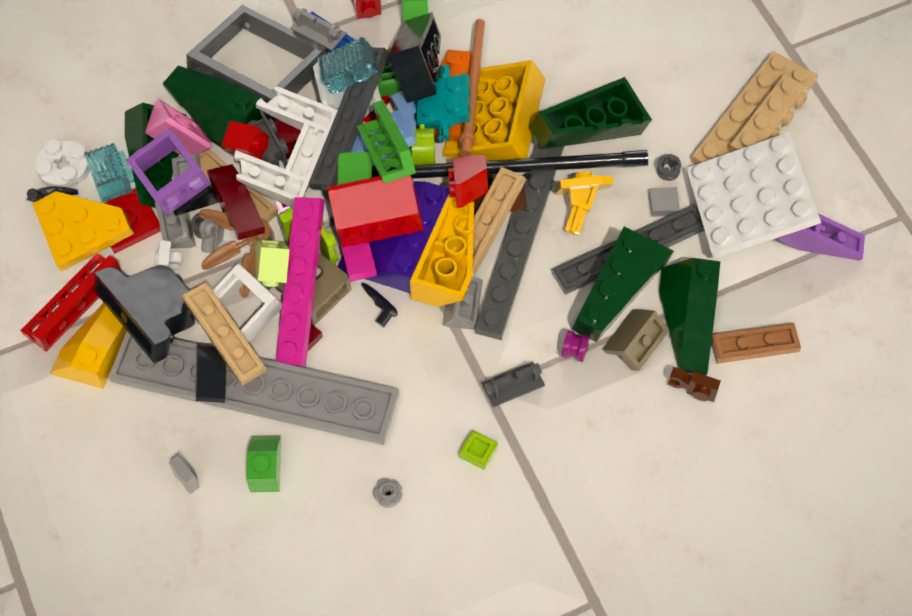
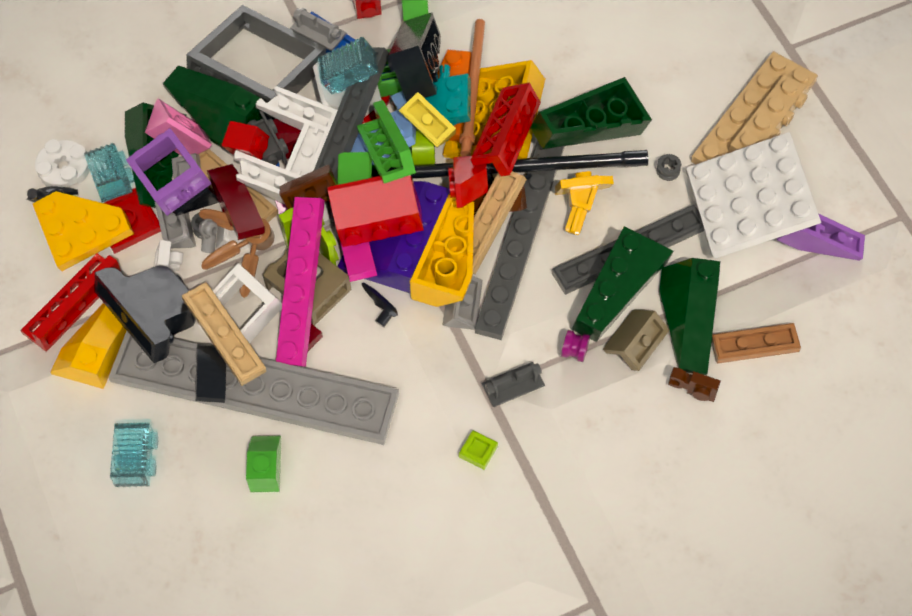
light grey tile [169,456,199,494] -> none
yellowish green slope [254,239,289,287] -> none
light grey plate [374,479,403,508] -> none
light grey tile [649,187,680,217] -> none
none -> clear light blue brick [110,423,158,487]
none -> reddish brown slope [279,165,338,209]
none -> light yellow slope [399,92,456,148]
none -> red fence [470,82,541,177]

